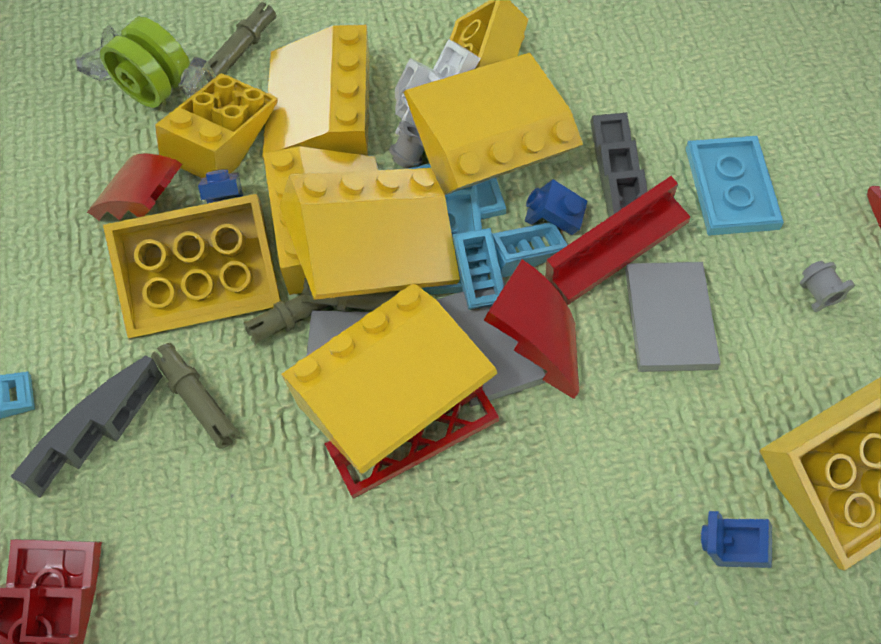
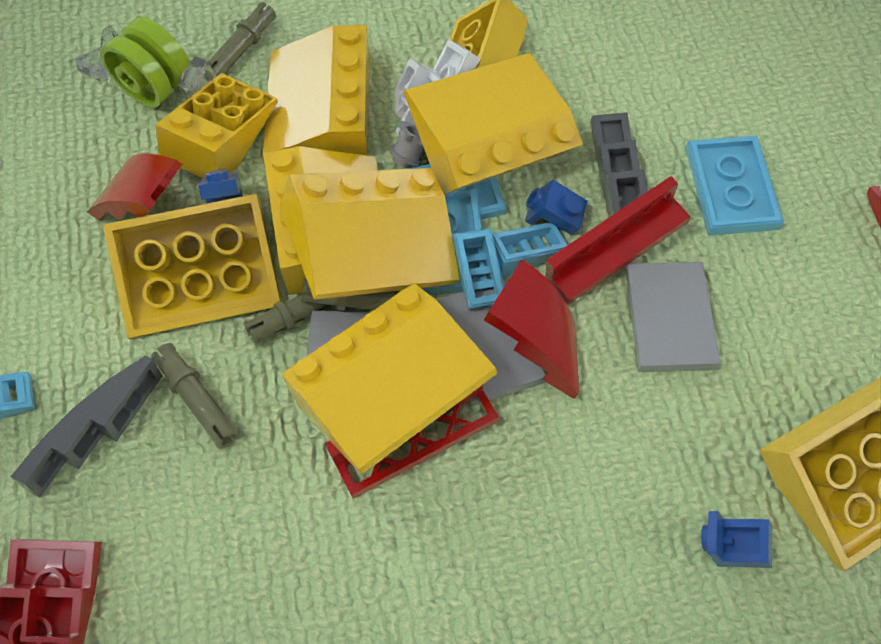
light grey brick [800,261,855,312] -> none

